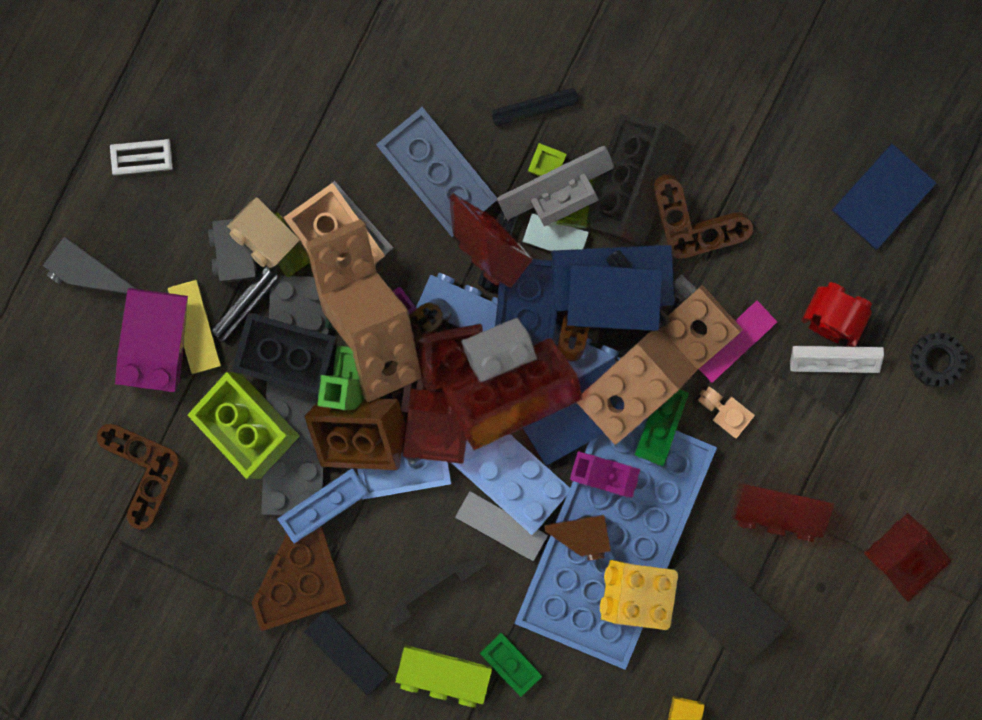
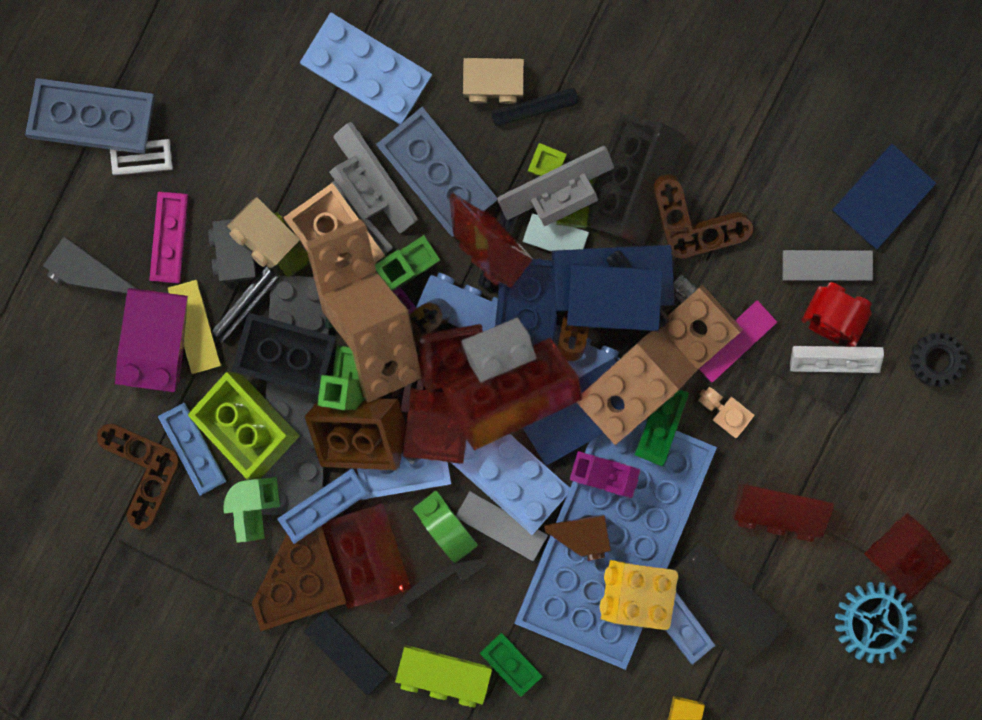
none -> sand blue plate [25,78,155,154]
none -> dark pink tile [149,192,189,284]
none -> medium blue tile [158,402,227,496]
none -> bright green brick [224,477,280,542]
none -> light blue plate [300,12,432,125]
none -> clear red slope [322,503,411,609]
none -> light grey bracket [330,122,418,233]
none -> bright green brick [375,235,440,291]
none -> bright green brick [413,491,478,564]
none -> tan brick [463,58,524,104]
none -> medium blue tile [666,592,716,664]
none -> light grey tile [782,250,873,281]
none -> medium azure gear [835,582,917,663]

